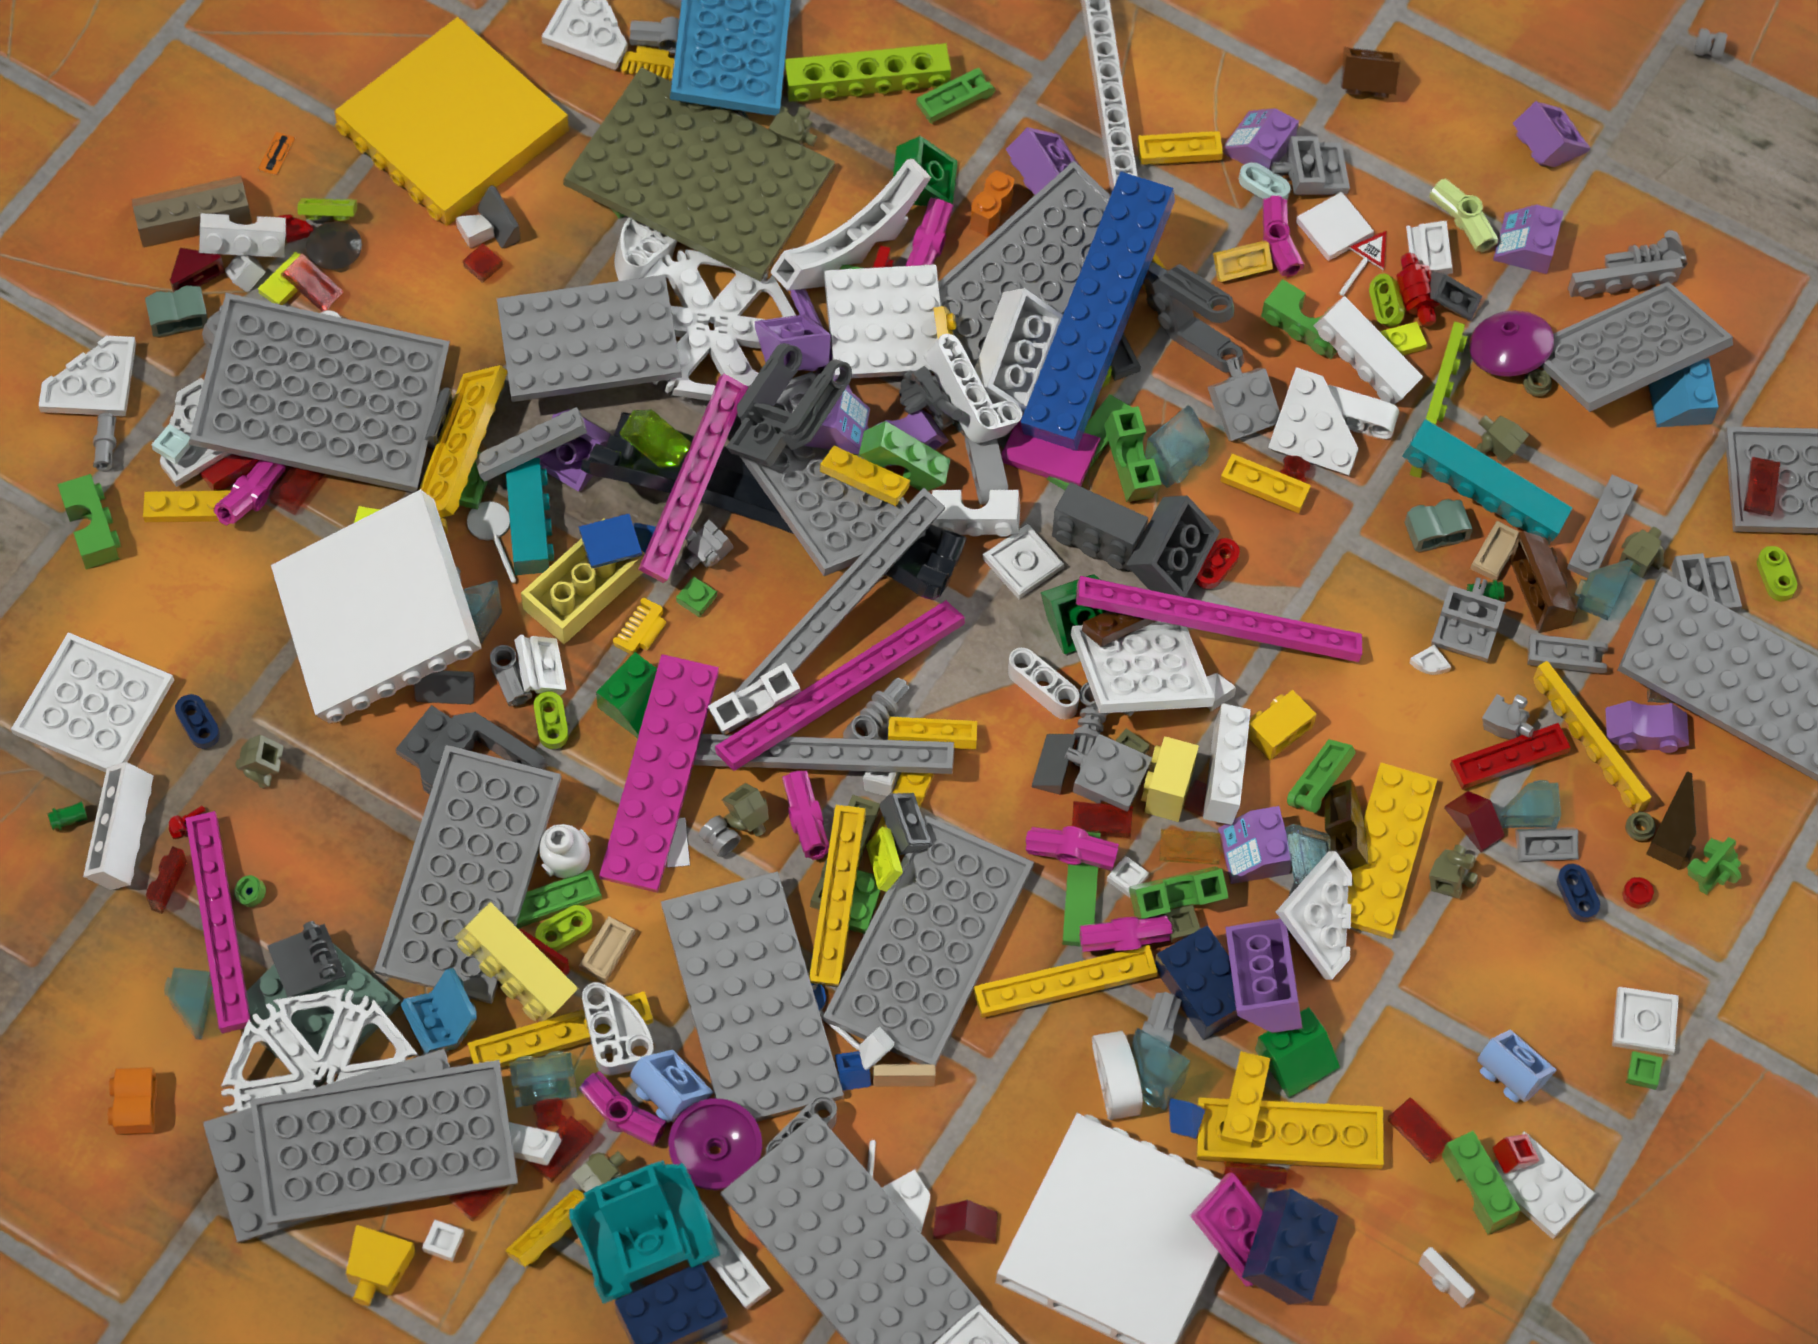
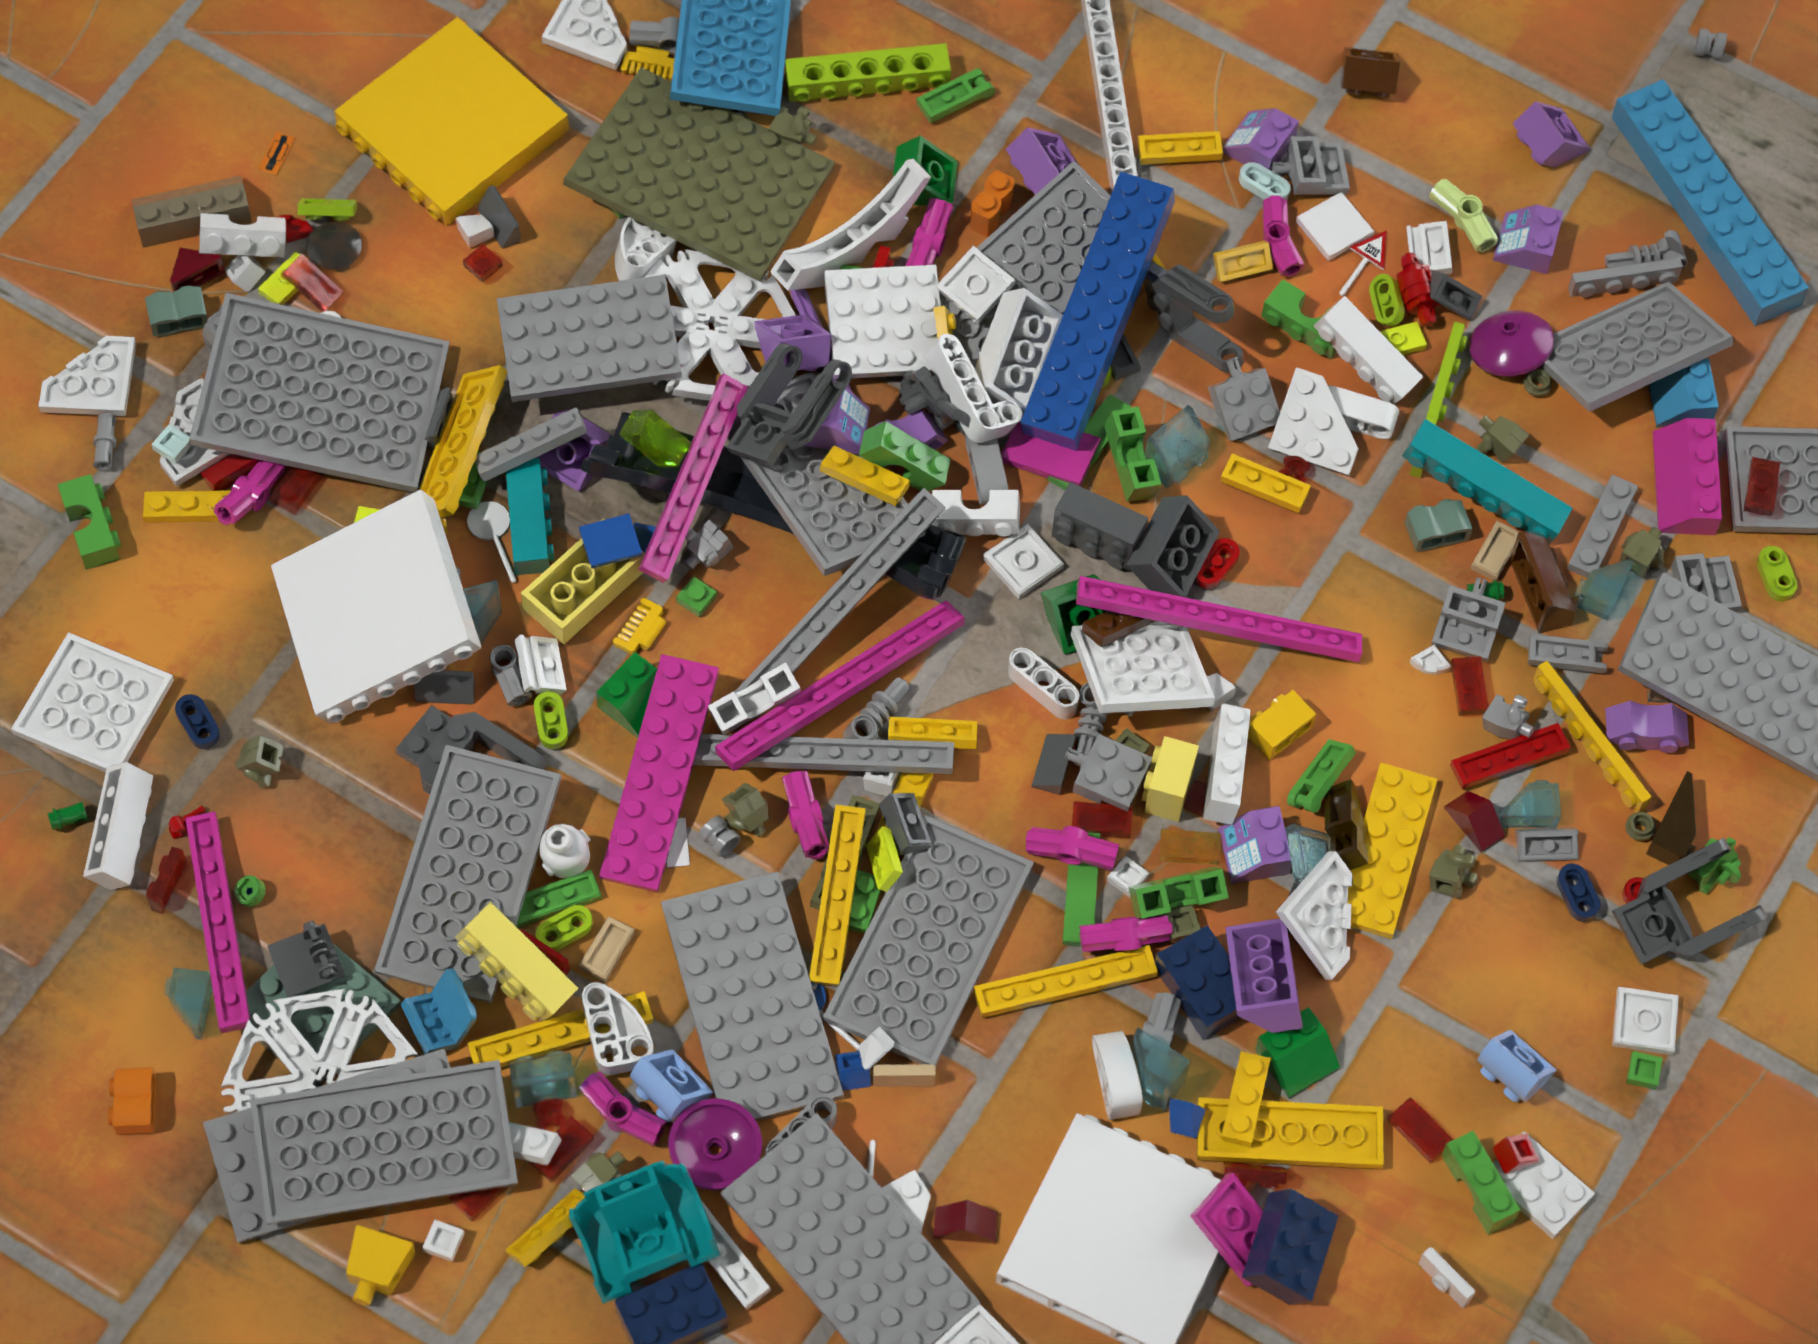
none -> white plate [936,246,1016,324]
none -> clear red plate [1450,656,1489,716]
none -> dark azure brick [1612,79,1809,326]
none -> dark grey plate [1612,837,1768,965]
none -> dark pink slope [1652,418,1722,535]

